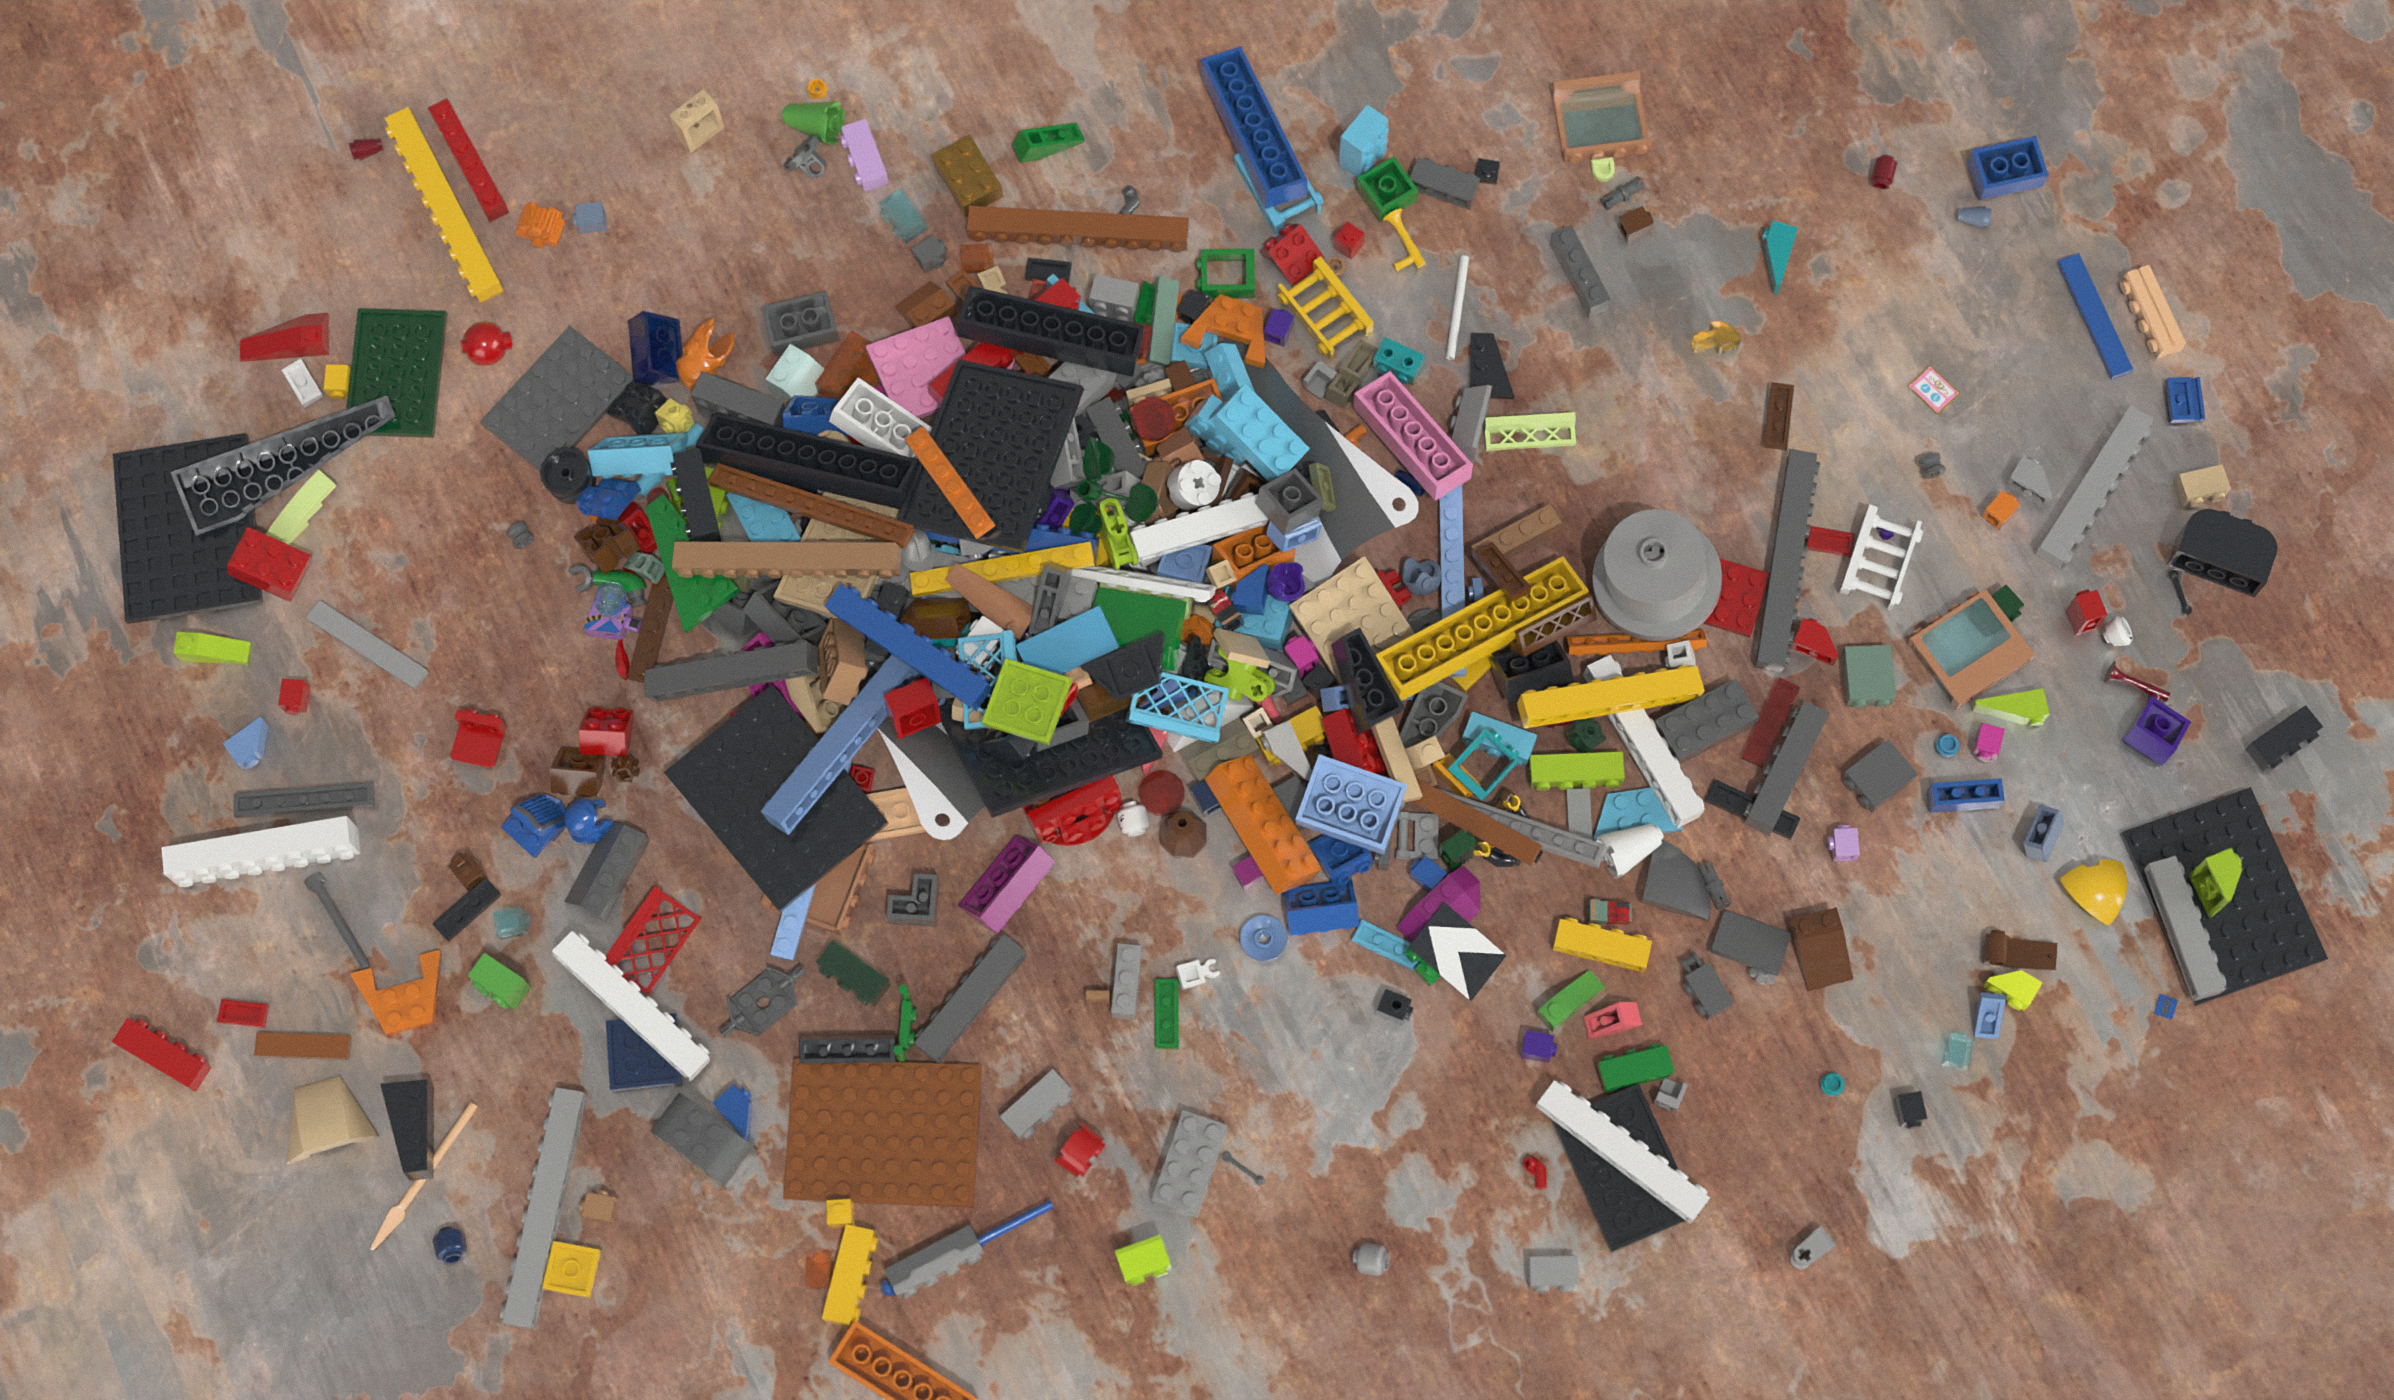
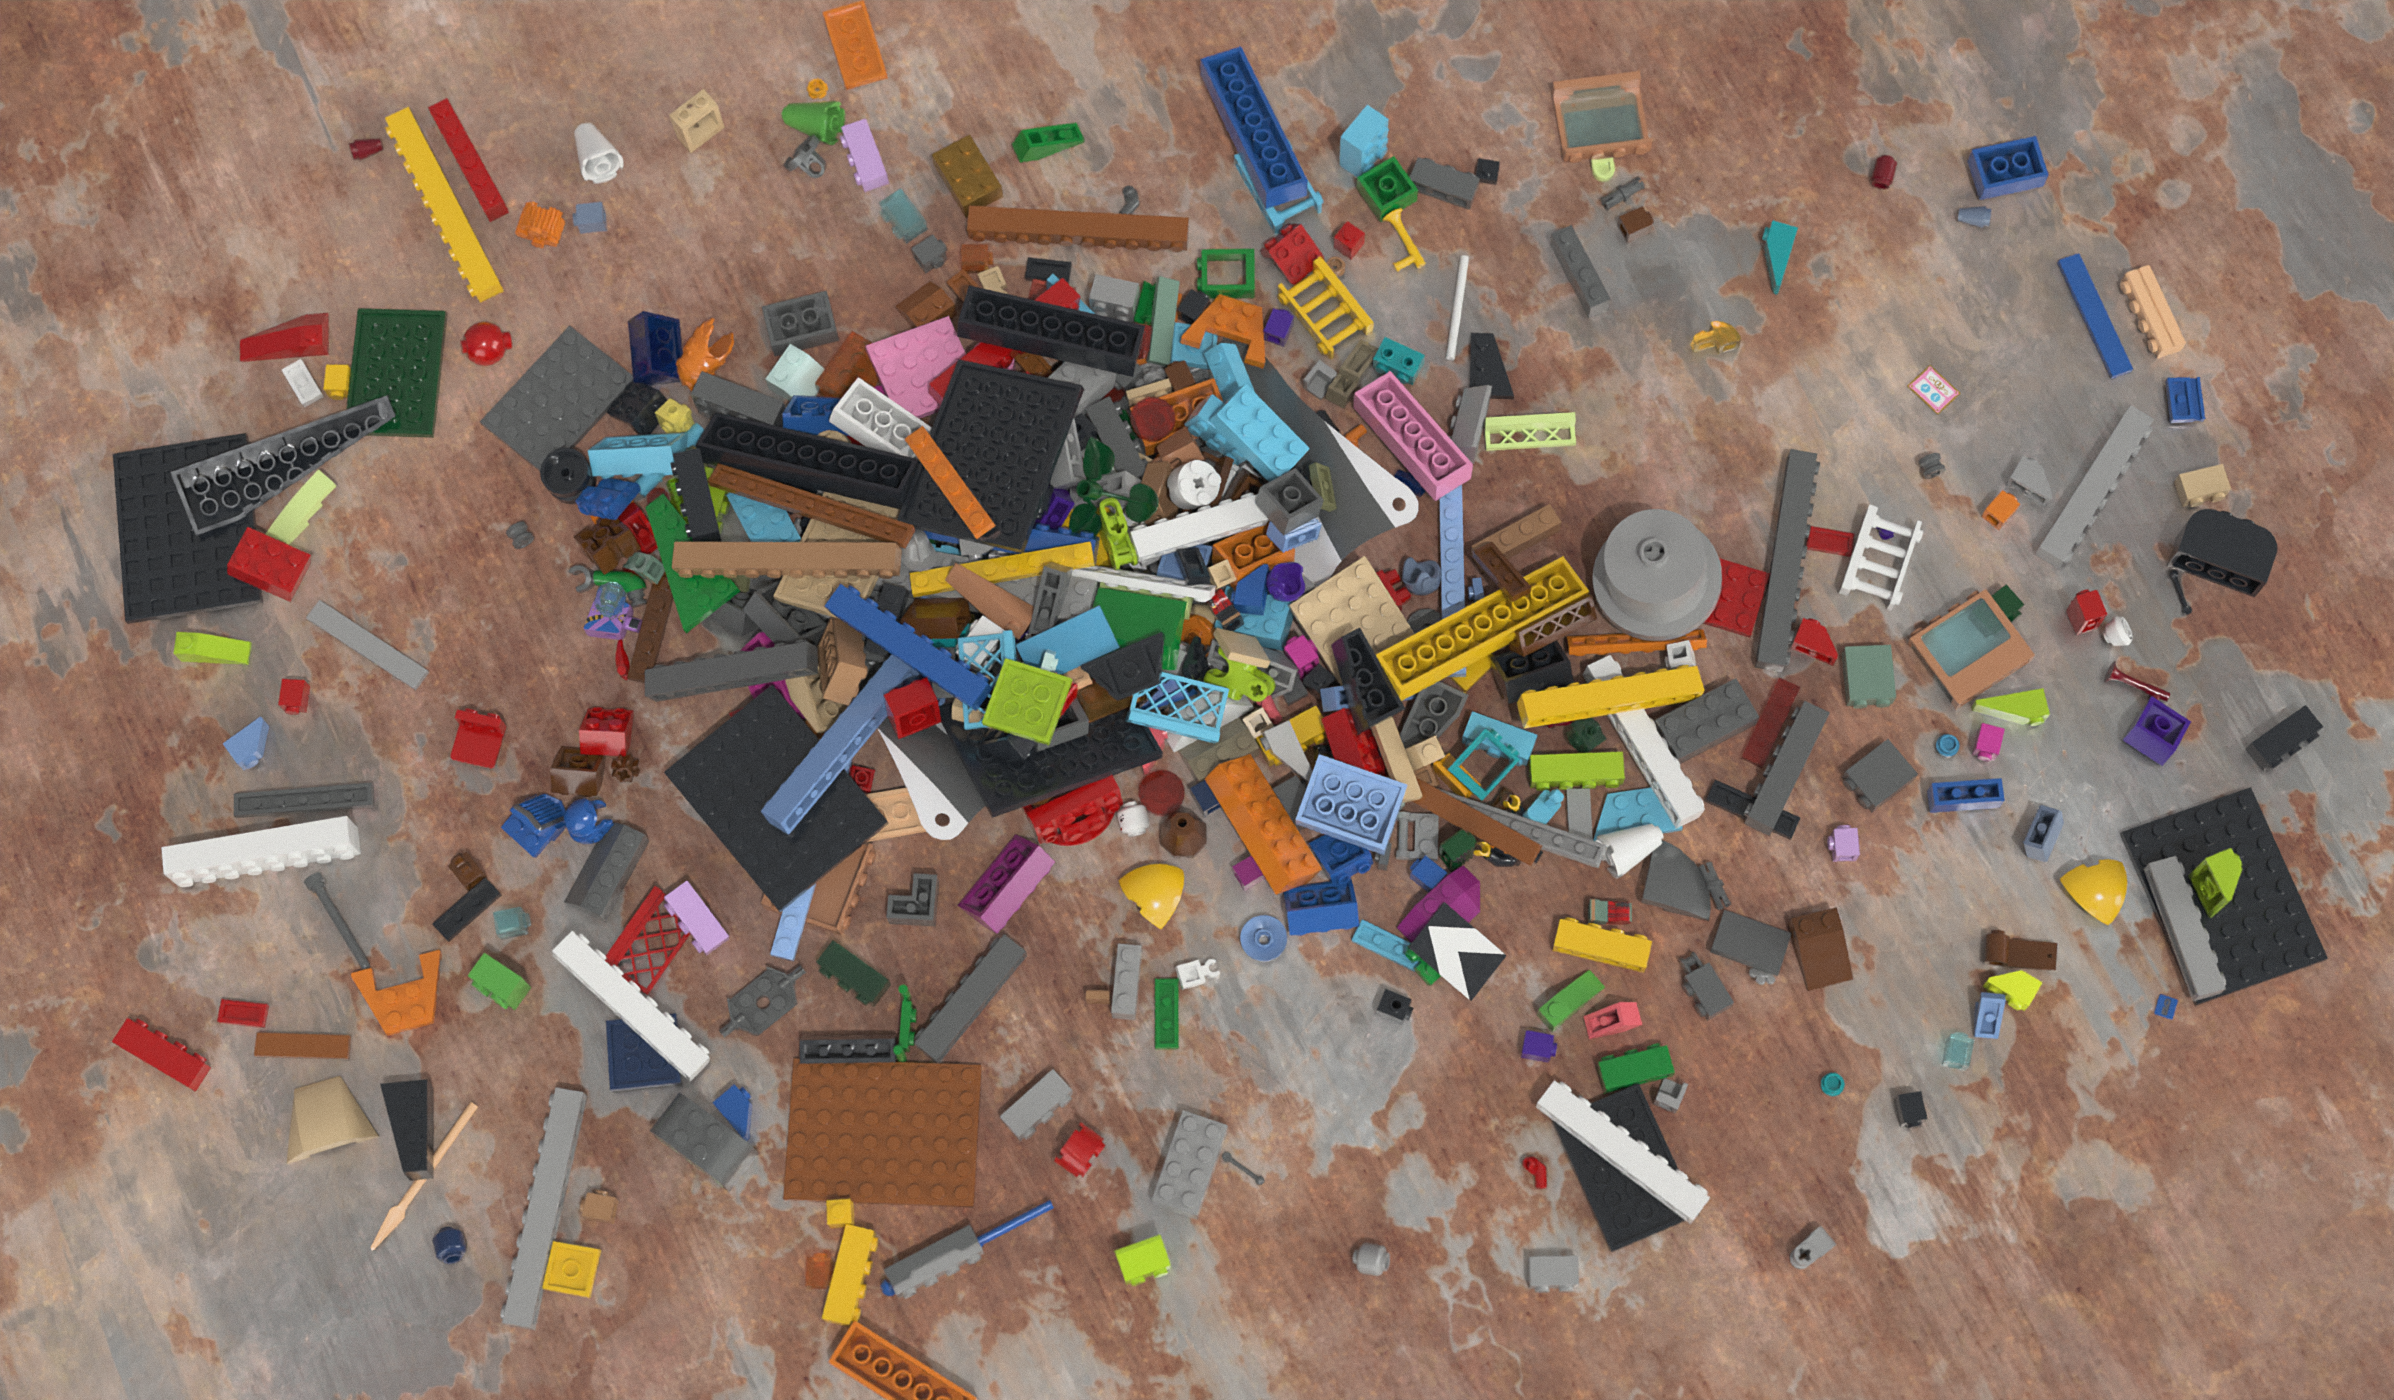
reddish brown plate [1764,382,1794,451] -> none
none -> white cone [574,123,623,183]
none -> lavender brick [663,881,729,956]
none -> orange plate [823,0,888,90]
none -> light aqua plate [1041,649,1059,673]
none -> yellow brick [1119,864,1184,929]
none -> black tile [1176,547,1211,586]
none -> medium azure piece [1522,789,1564,825]

